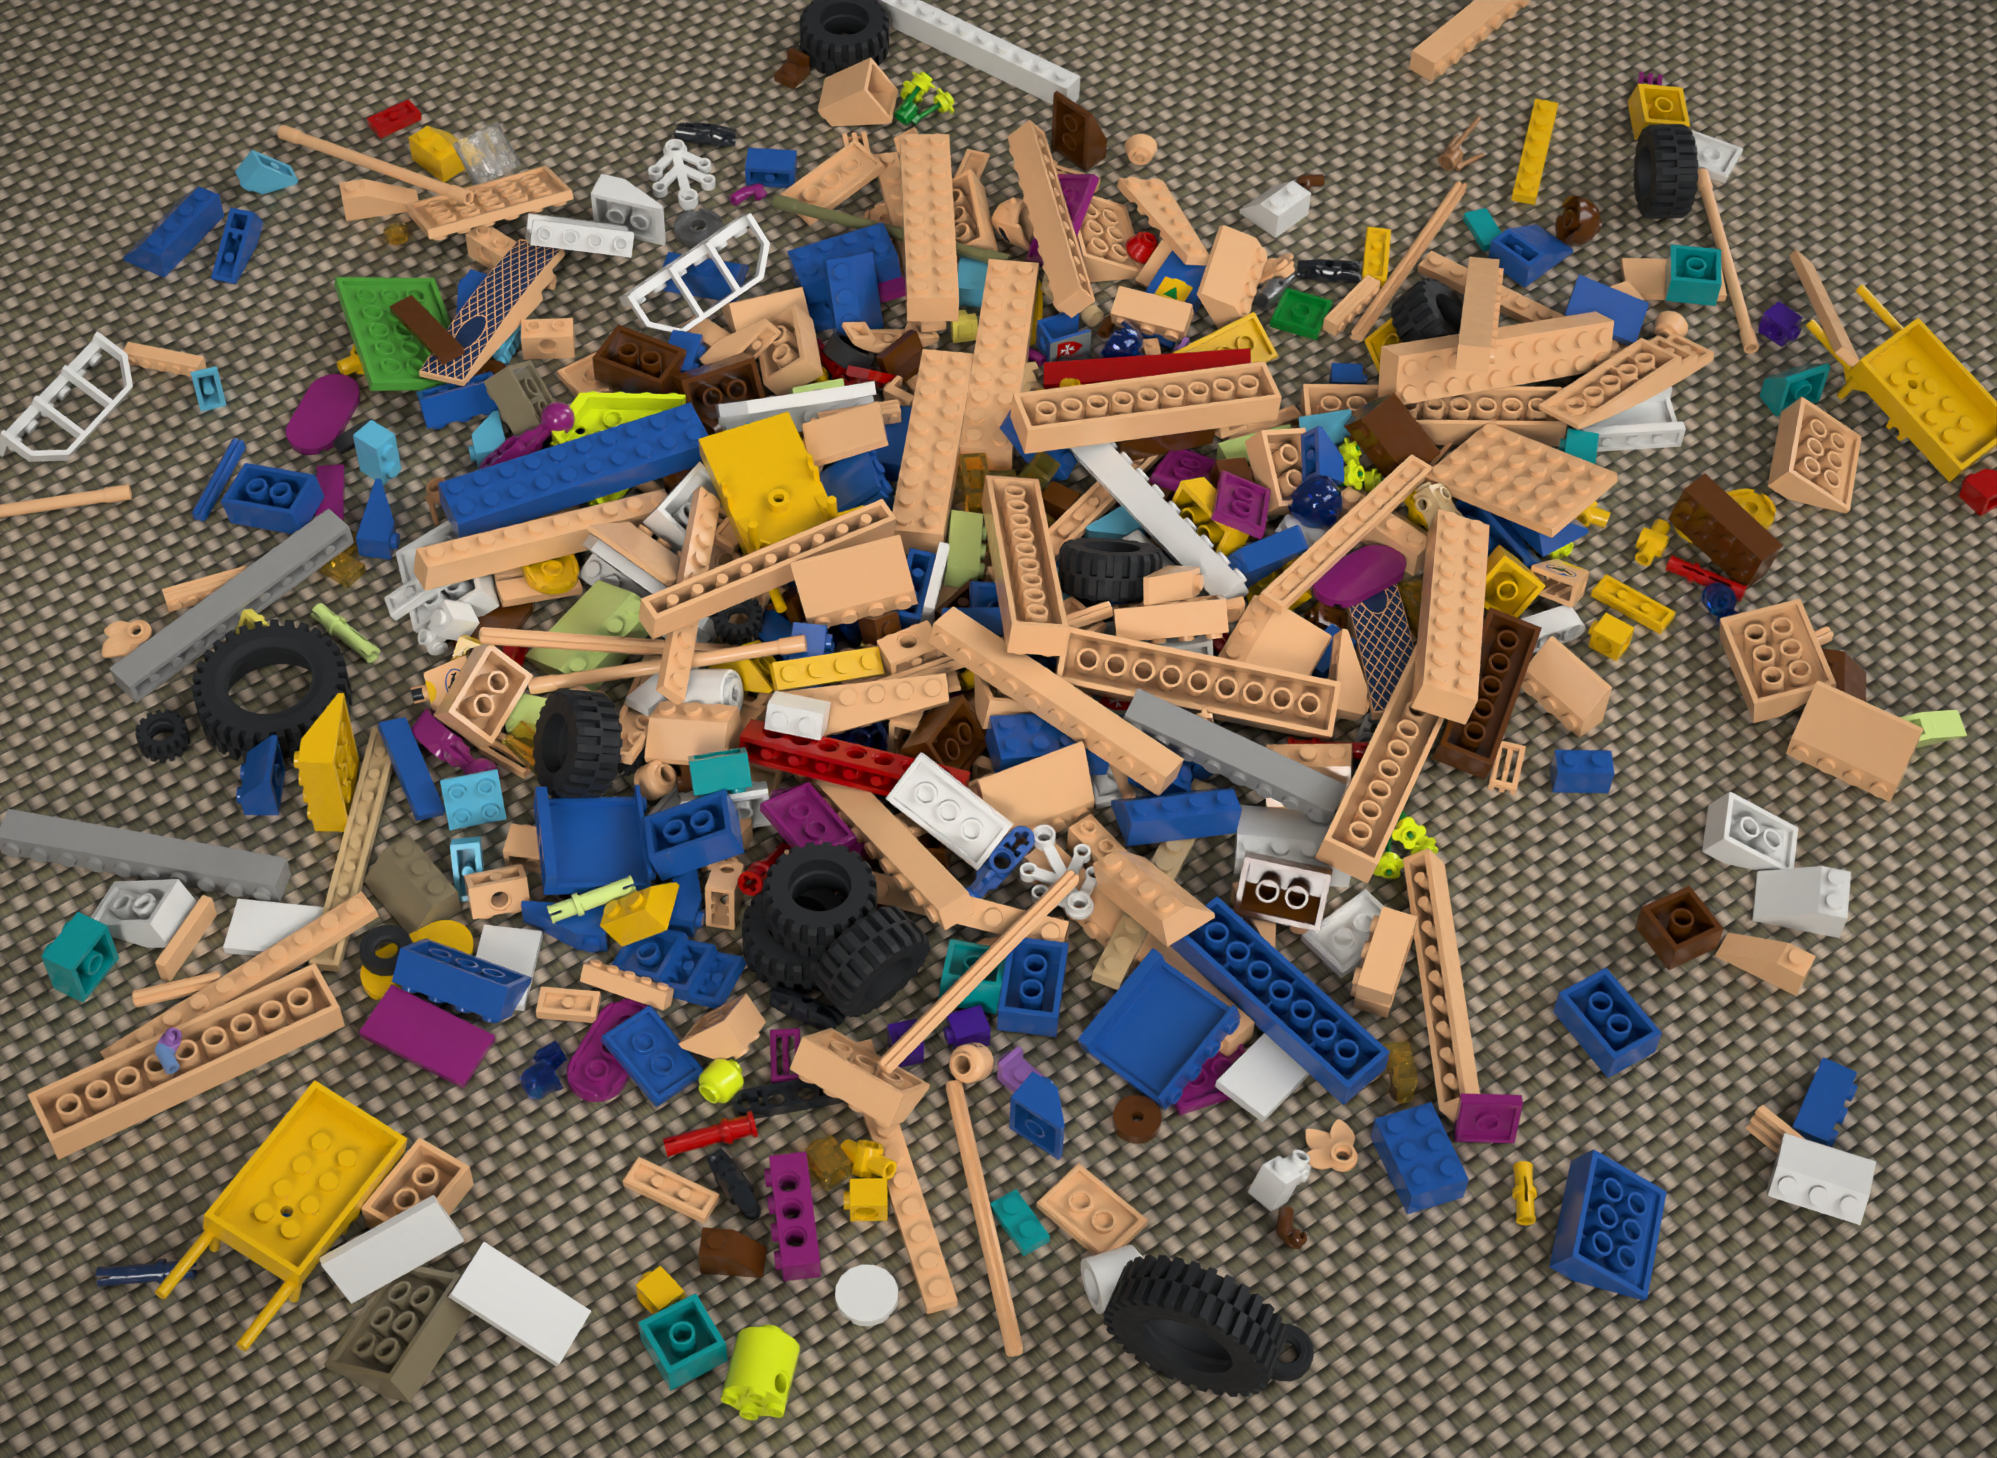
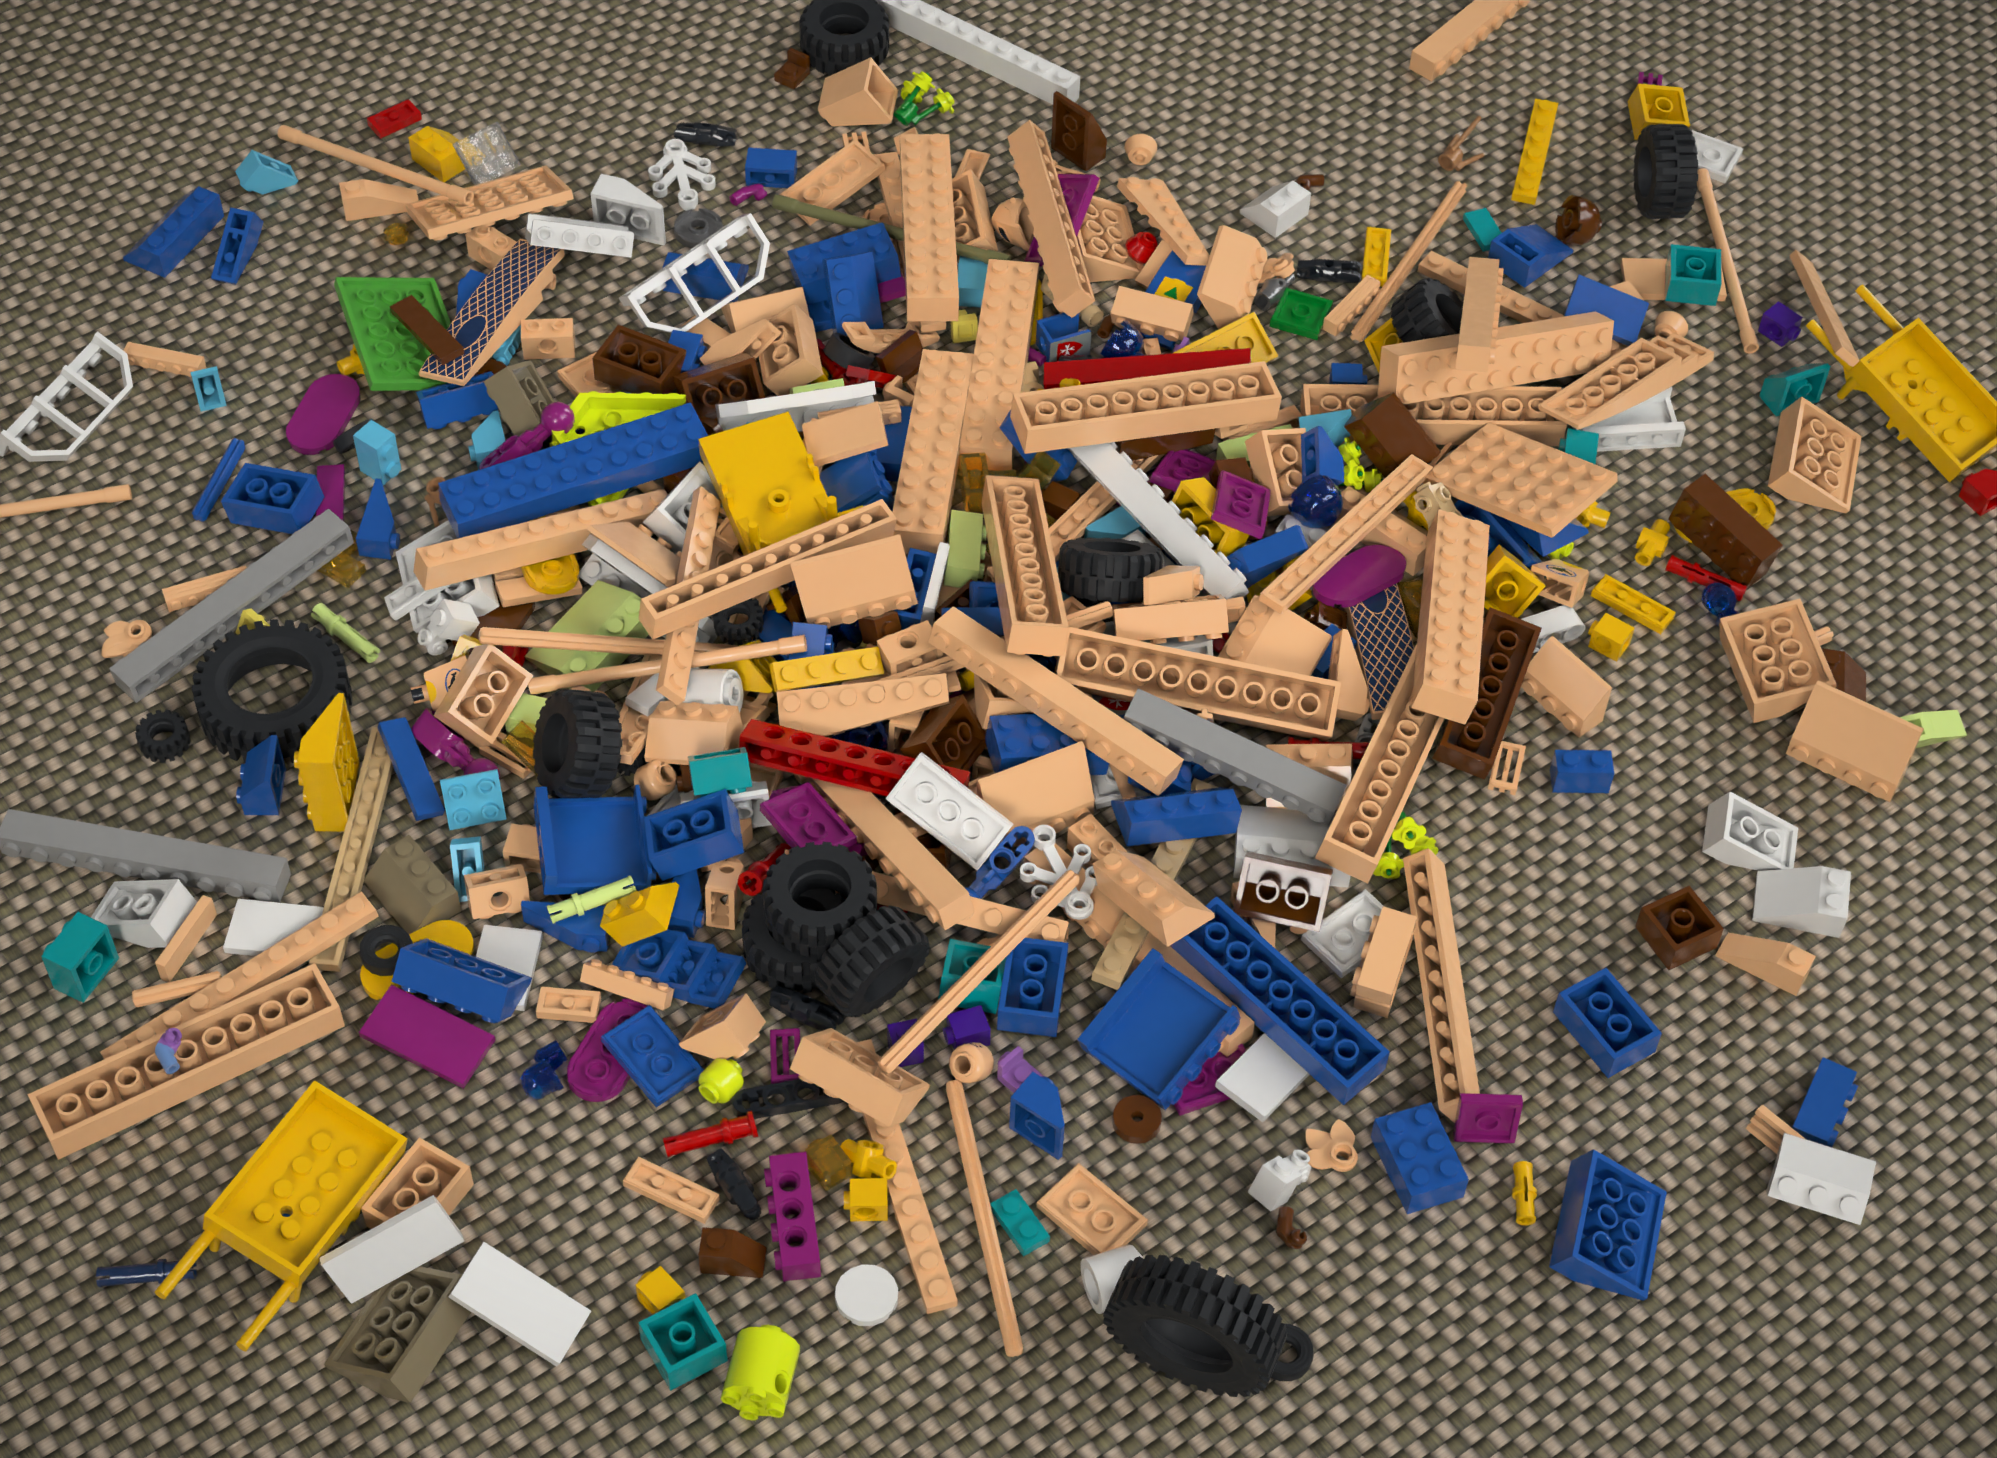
white brick [764,691,831,740] -> none
clear yellow leg [1382,1041,1418,1103] -> none

